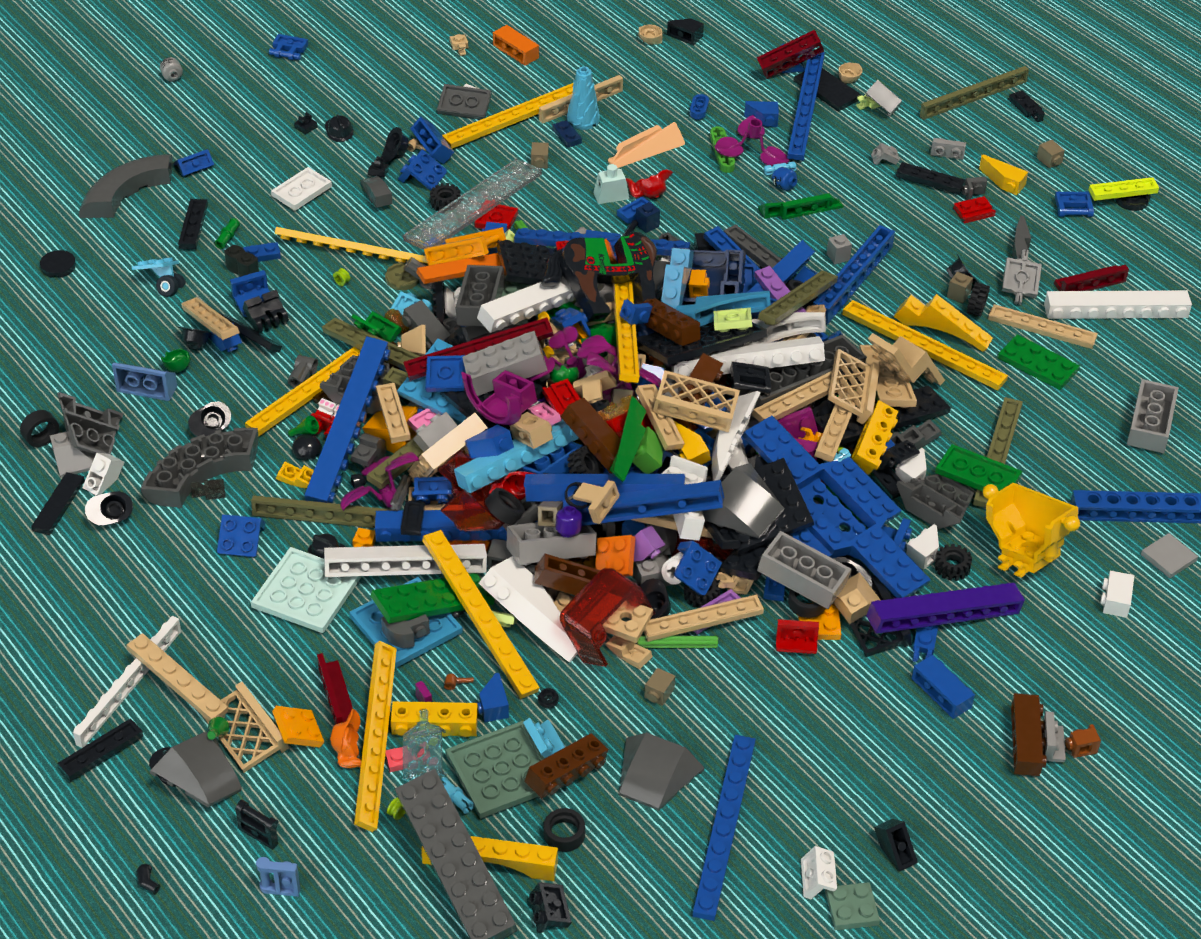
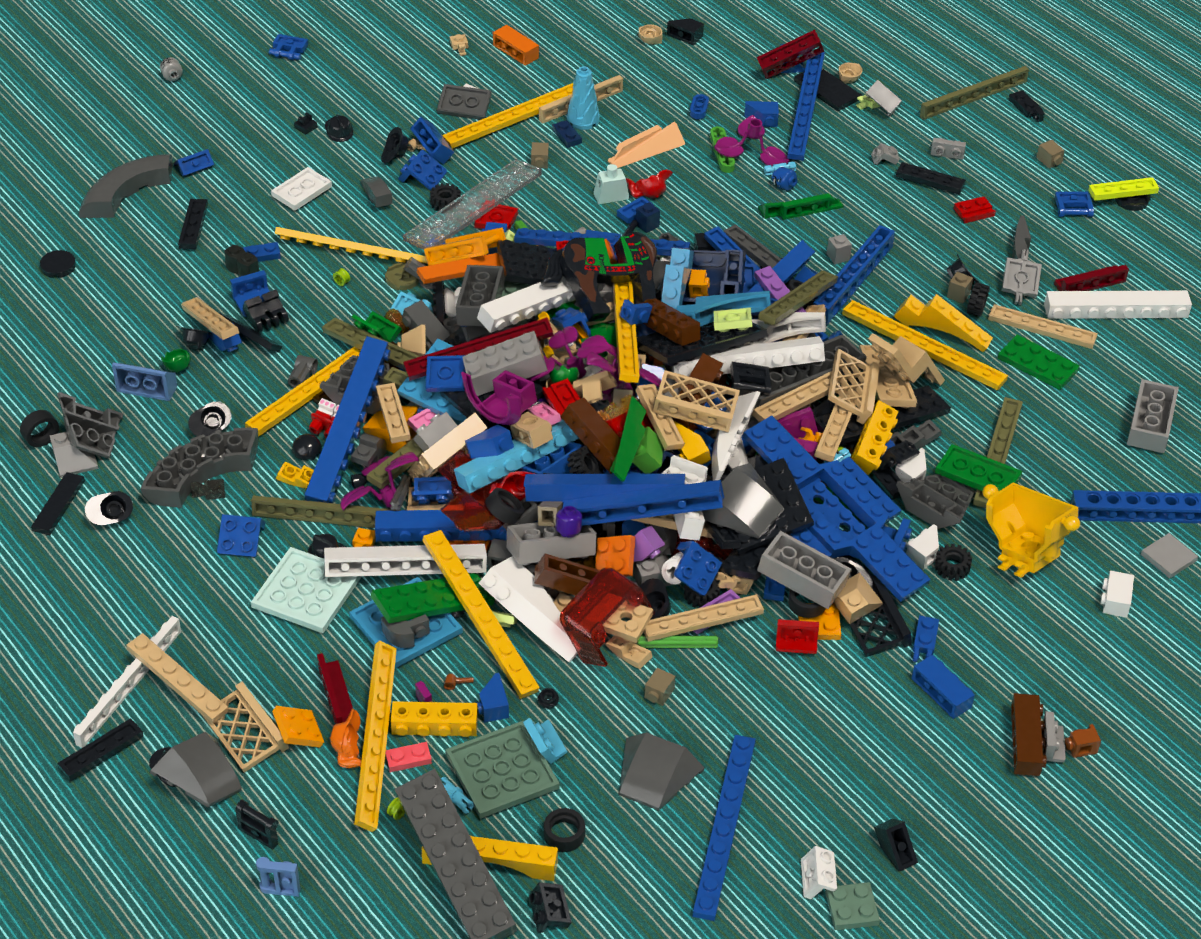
white slope [82,453,124,496] -> none
plate [132,257,186,297] -> none
black arm [136,864,160,895] -> none
green cone [207,717,229,740] -> none
green pin [214,218,240,249] -> none
green cone [288,416,319,437] -> none
black tile [368,156,389,177] -> none
black tile [401,500,425,536] -> none
clear light blue plate [403,709,447,782] -> none
reddish brown brick [524,733,609,799] -> none
tan piece [564,480,620,524] -> none
dark purple brick [866,583,1025,634] -> none
dark grey bracket [962,177,987,200] -> none
yellow slope [979,154,1028,195] -> none

